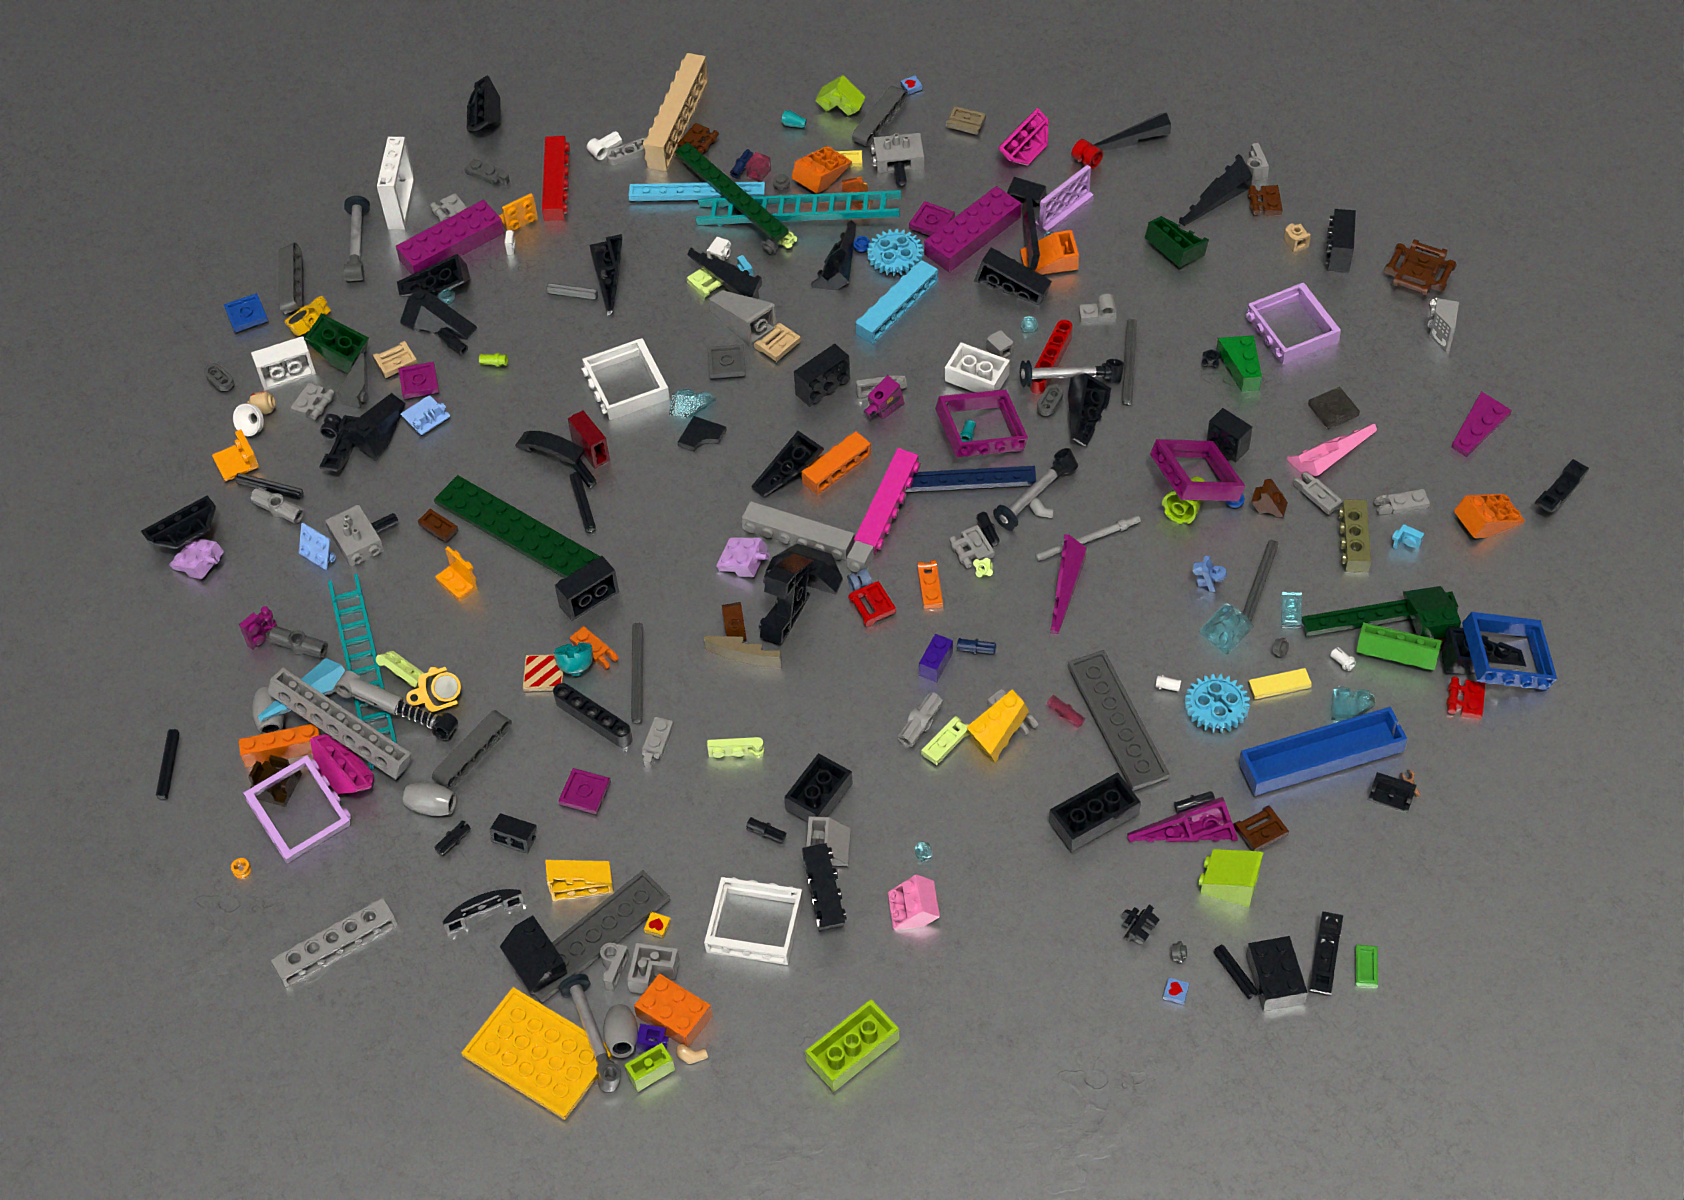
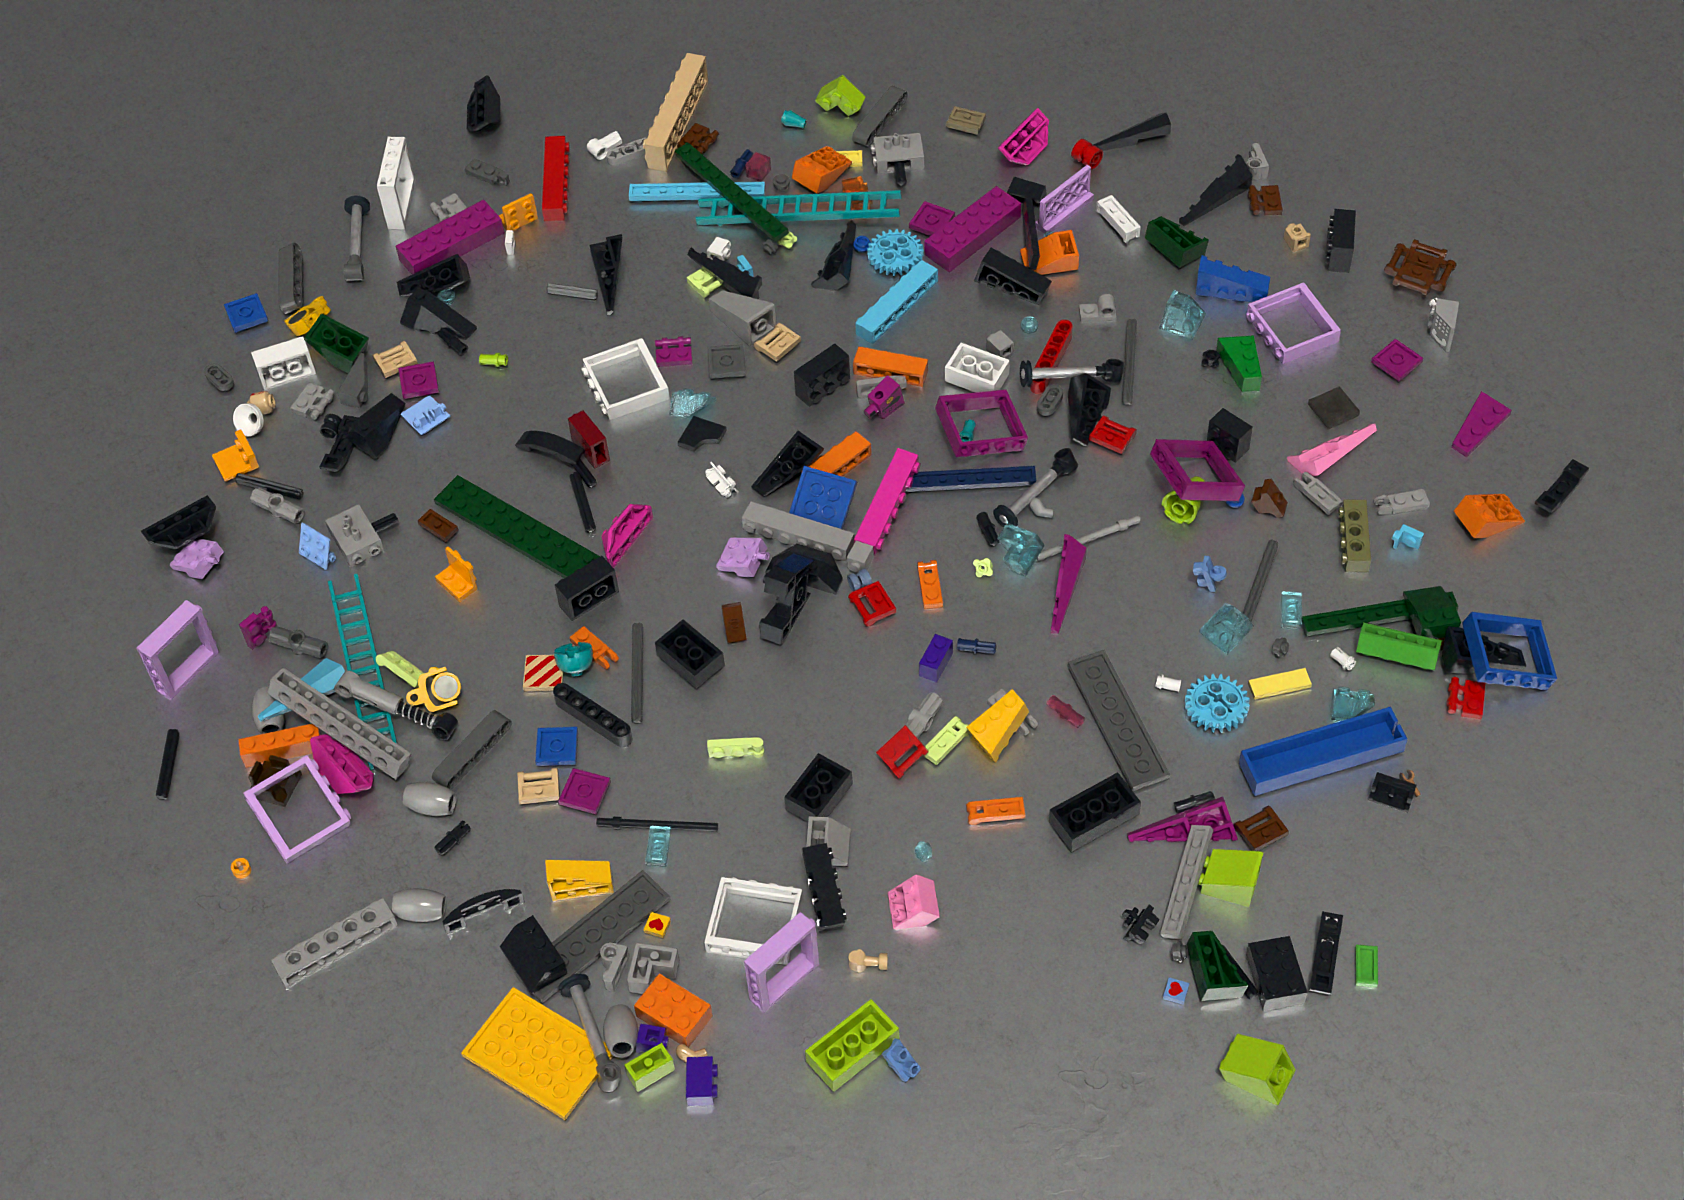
black hinge [490,813,537,854] -> none
light grey hinge [642,717,674,769] -> none
dark tan slope [704,636,782,668] -> none
black axle [746,817,787,842] -> none
medium blue tile [900,75,923,95] -> none
light grey plate [949,525,995,569] -> none
none -> lavender window [137,600,219,700]
none -> light grey piece [392,888,446,922]
none -> tan plate [518,767,560,805]
none -> blue plate [535,727,578,766]
none -> black bar [596,816,718,831]
none -> dark pink wedge [602,504,653,568]
none -> clear light blue plate [645,826,671,867]
none -> magenta plate [655,336,692,367]
none -> black brick [655,619,725,689]
none -> dark purple brick [686,1056,718,1106]
none -> white hinge [705,462,739,498]
none -> lavender window [744,912,819,1013]
none -> blue plate [789,466,858,530]
none -> tan leg [848,949,888,973]
none -> orange brick [853,347,928,387]
none -> red plate [876,725,929,779]
none -> medium blue hips [882,1038,921,1082]
none -> orange plate [966,797,1025,825]
none -> clear light blue brick [997,523,1045,576]
none -> red plate [1089,415,1137,454]
none -> white container [1096,195,1141,243]
none -> clear light blue slope [1159,290,1206,340]
none -> light grey plate [1160,825,1213,939]
none -> dark green wedge [1186,931,1248,1001]
none -> blue wedge [1196,255,1270,302]
none -> lime slope [1219,1034,1296,1105]
none -> magenta plate [1371,339,1423,382]

